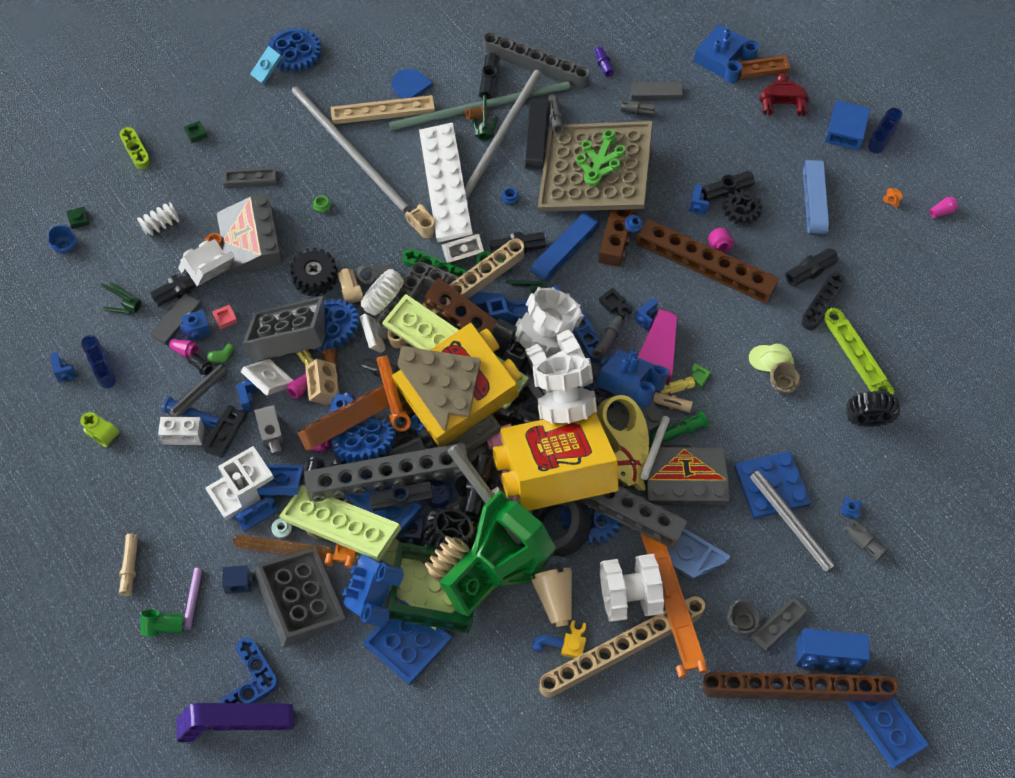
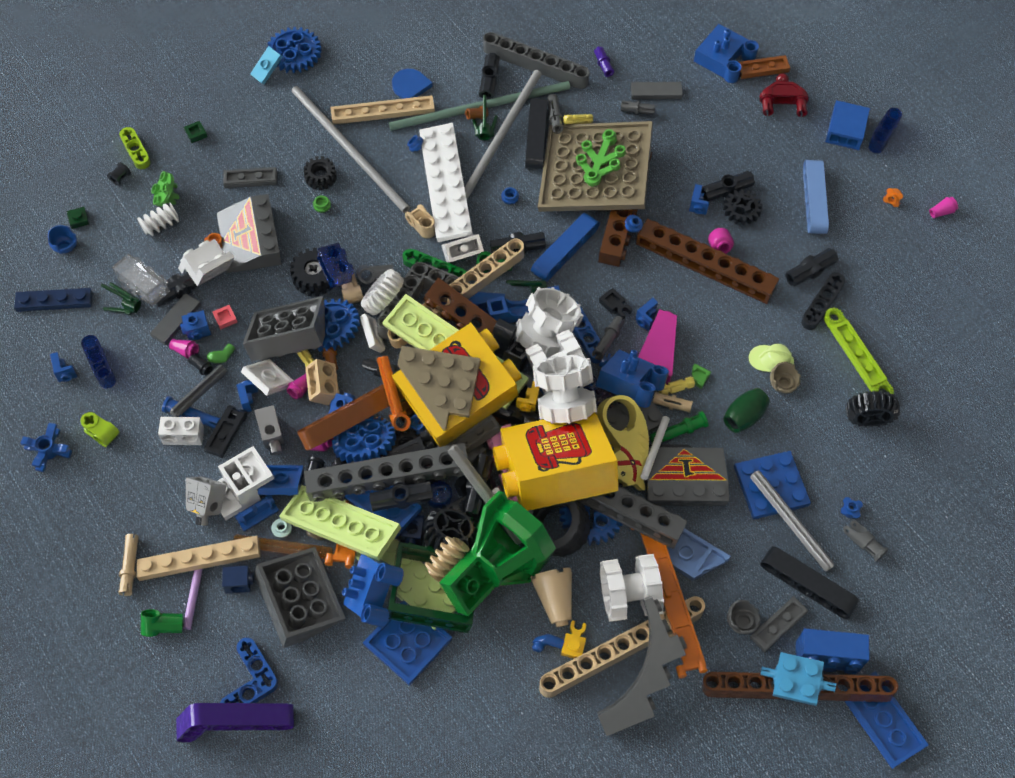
none -> dark blue plate [14,288,92,312]
none -> blue pin [20,423,72,472]
none -> black bush [107,162,131,186]
none -> clear wedge [112,253,170,306]
none -> tan plate [137,536,260,581]
none -> bright green plate [151,171,180,207]
none -> light grey torso [186,476,227,526]
none -> black tyre [304,156,337,190]
none -> clear blue brick [317,242,354,288]
none -> blue plate [407,135,423,152]
none -> yellow bracket [516,381,540,412]
none -> light yellow axle [563,114,593,124]
none -> dark grey arch [597,596,687,737]
none -> dark green piece [723,388,770,433]
none -> black beam [760,546,859,619]
none -> dark azure plate [761,652,836,706]

